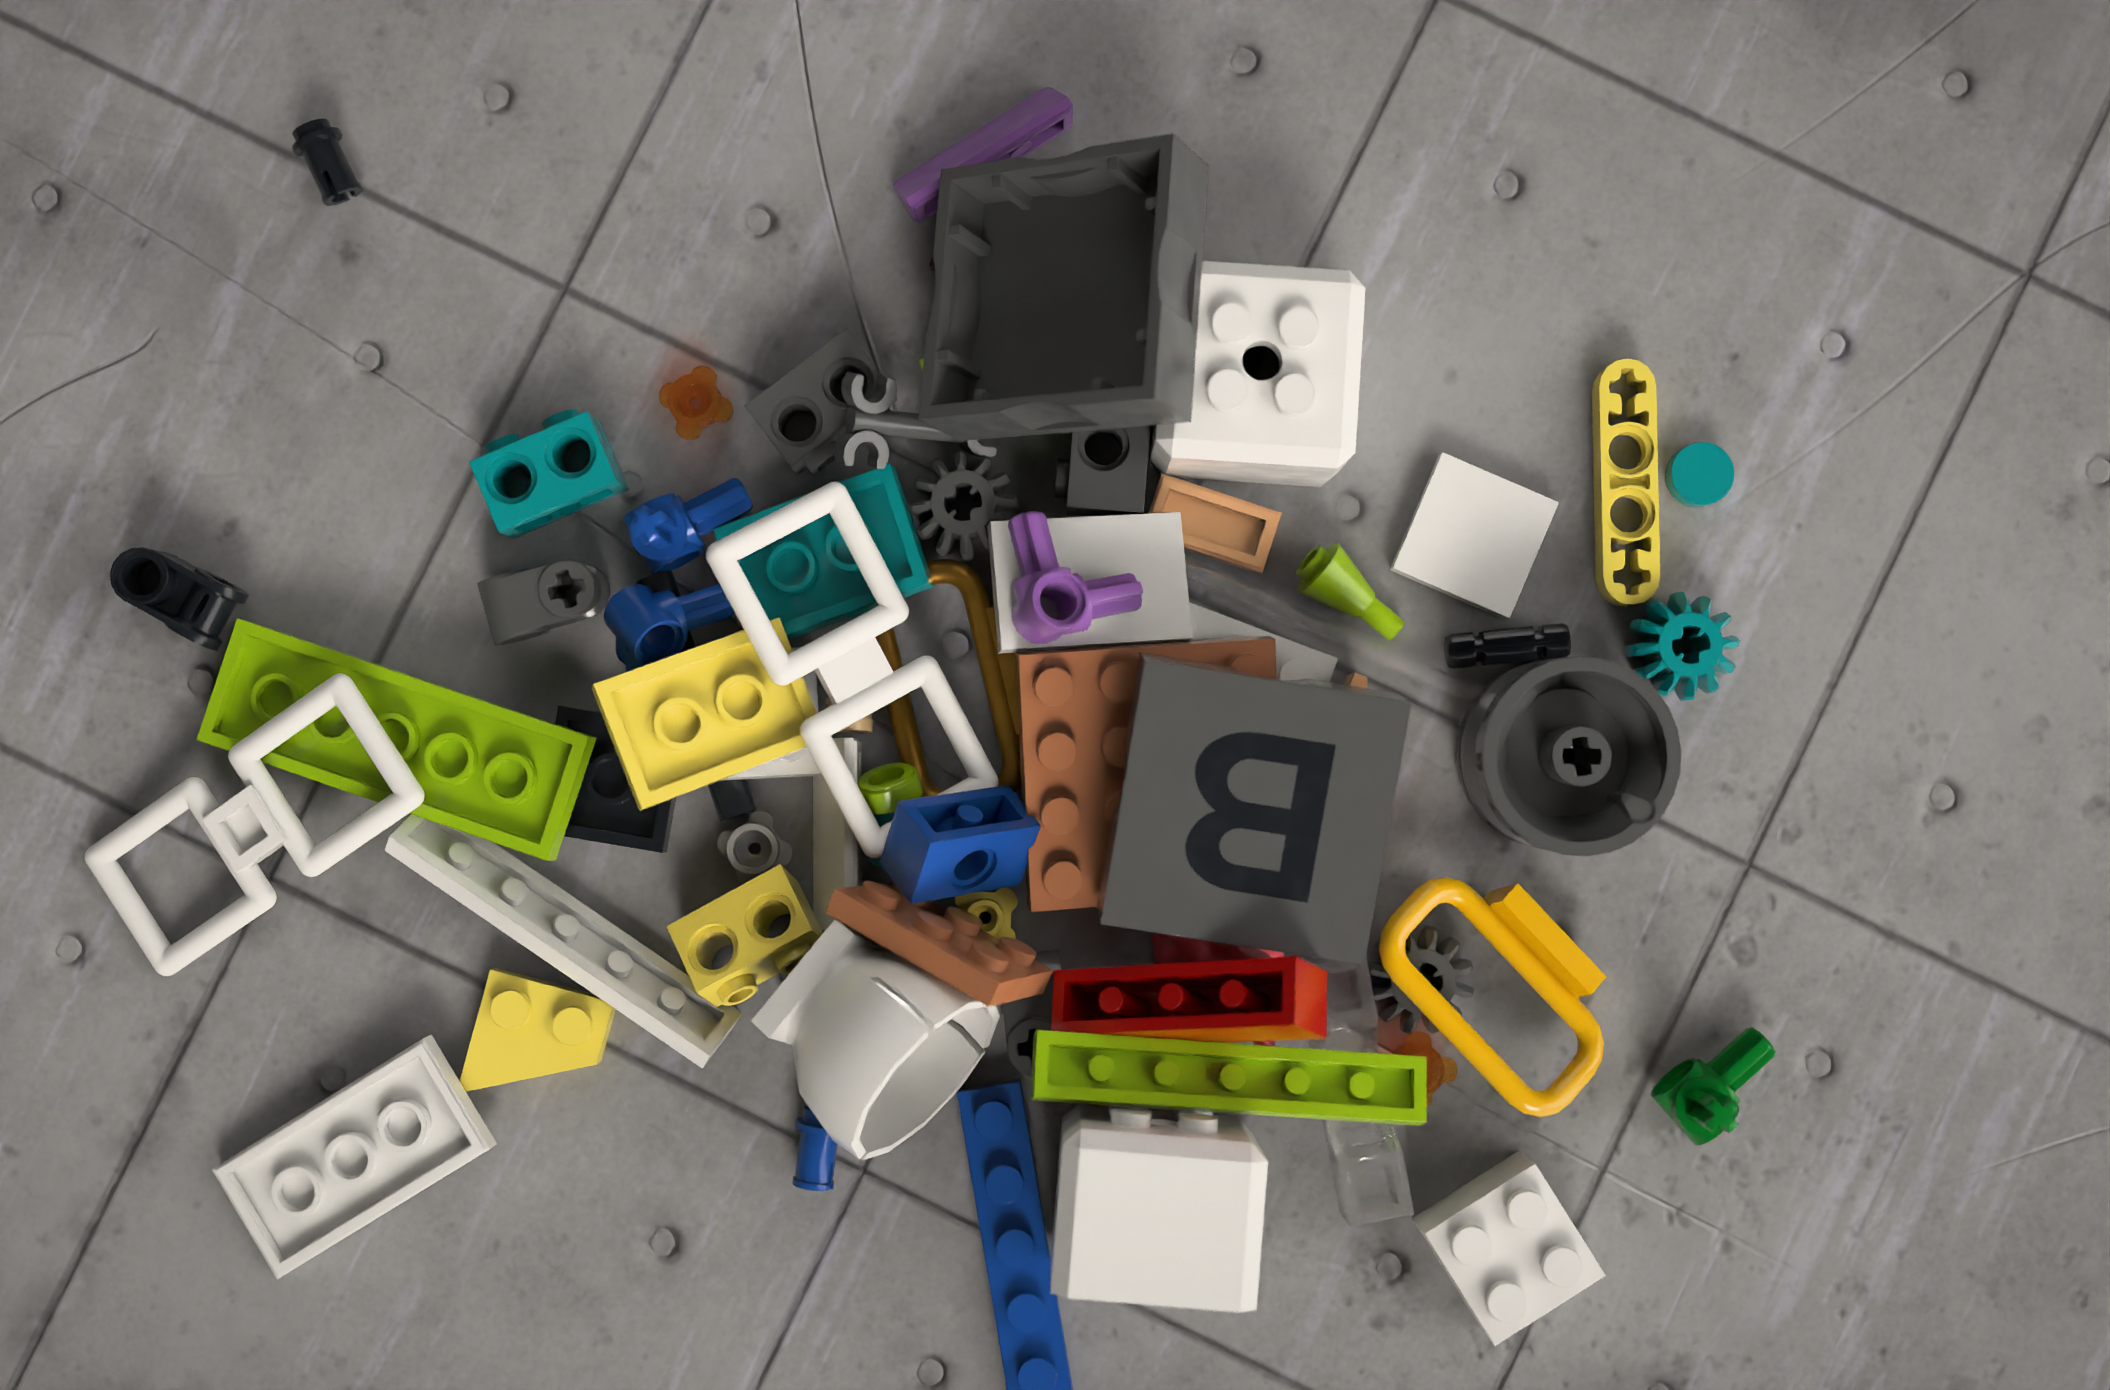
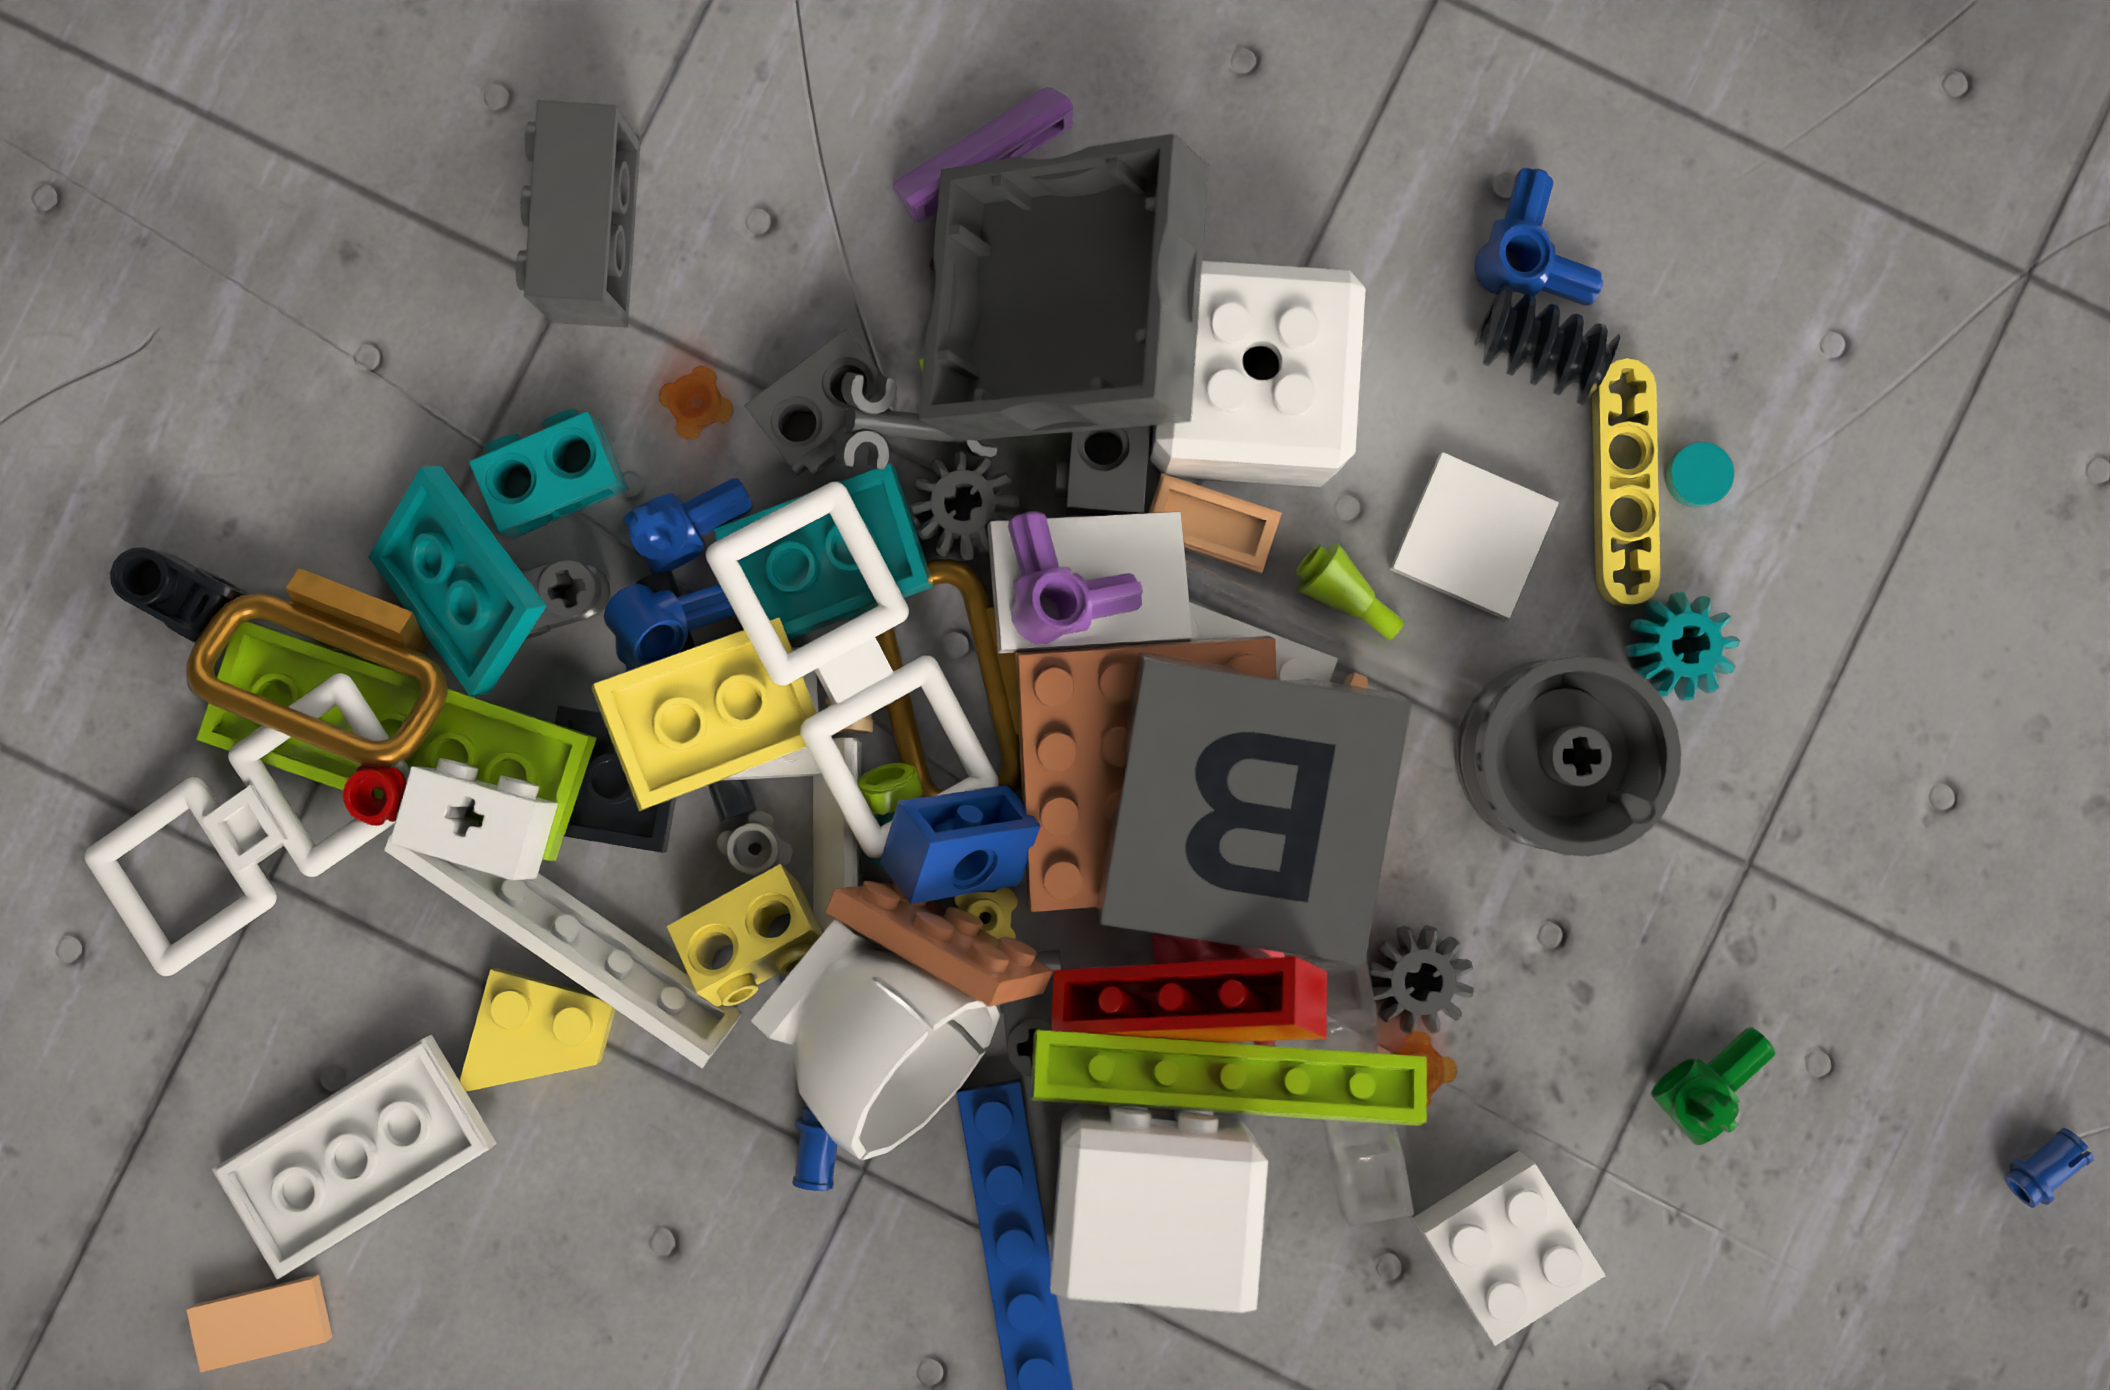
black pin [292,118,363,206] -> none
yellow bar [1379,877,1607,1117] -> none
black axle [1444,623,1571,669] -> none
none -> pearl gold bar [186,568,448,767]
none -> light nougat tile [186,1274,333,1372]
none -> red plate [343,765,407,826]
none -> teal plate [368,465,547,697]
none -> white brick [390,758,558,880]
none -> dark grey brick [516,100,640,328]
none -> blue axle [1474,168,1603,306]
none -> black piece [1474,284,1620,405]
none -> blue pin [2005,1128,2094,1208]

